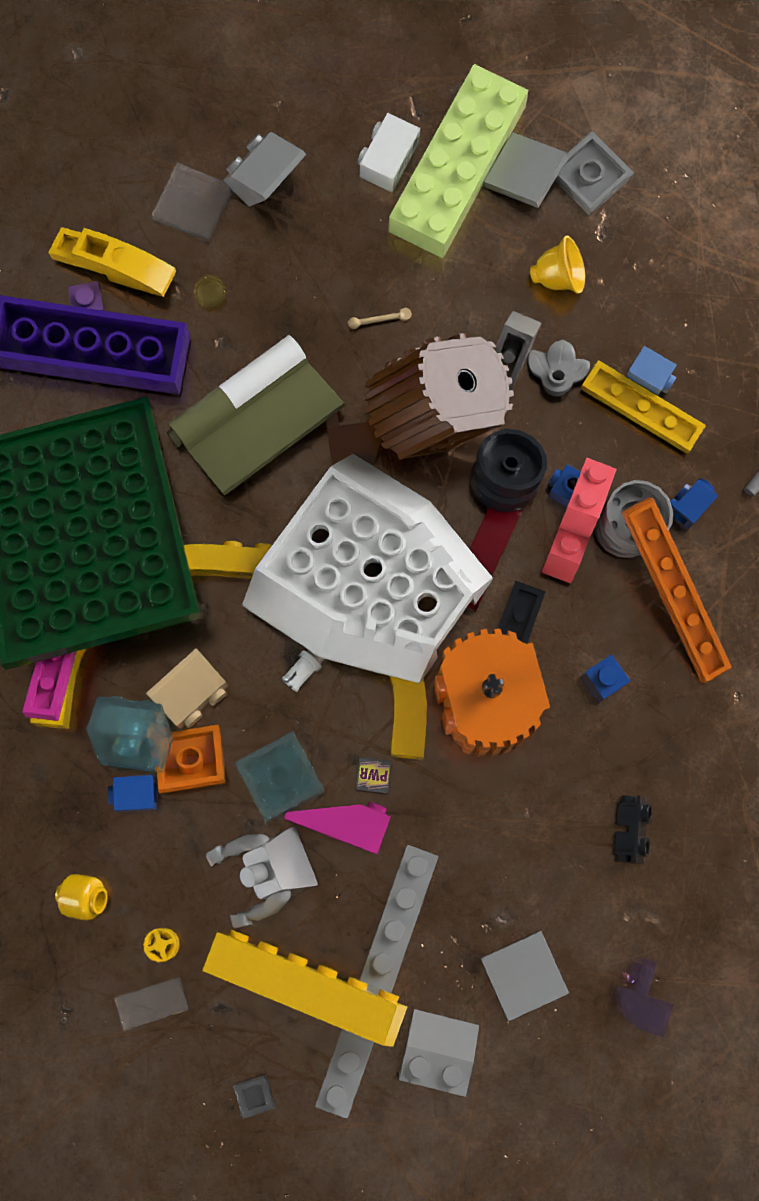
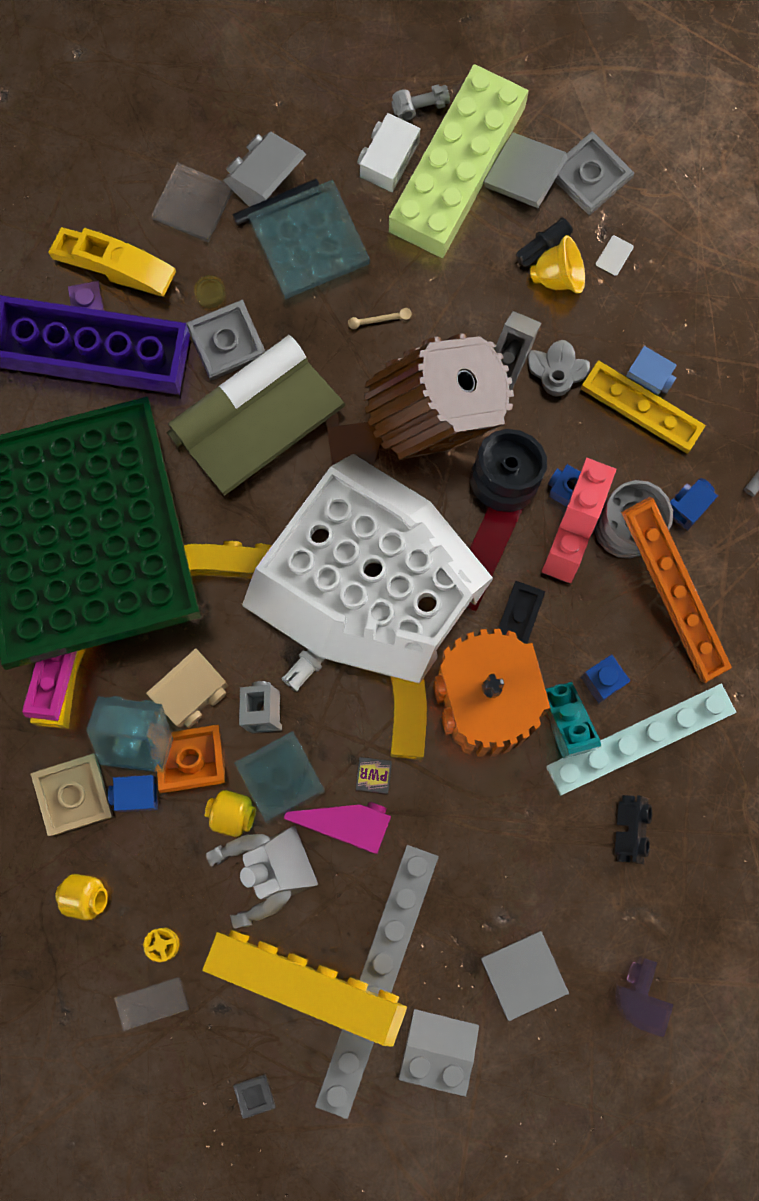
none -> tan plate [31,753,114,837]
none -> light grey tile [186,300,266,381]
none -> yellow head [205,790,256,837]
none -> black bar [232,178,321,226]
none -> light grey brick [239,681,282,733]
none -> clear light blue plate [248,180,370,299]
none -> light grey bar [391,84,450,121]
none -> black axle [516,217,573,267]
none -> teal slope [545,682,601,759]
none -> light aqua plate [546,683,737,796]
none -> white sticker [596,235,634,276]

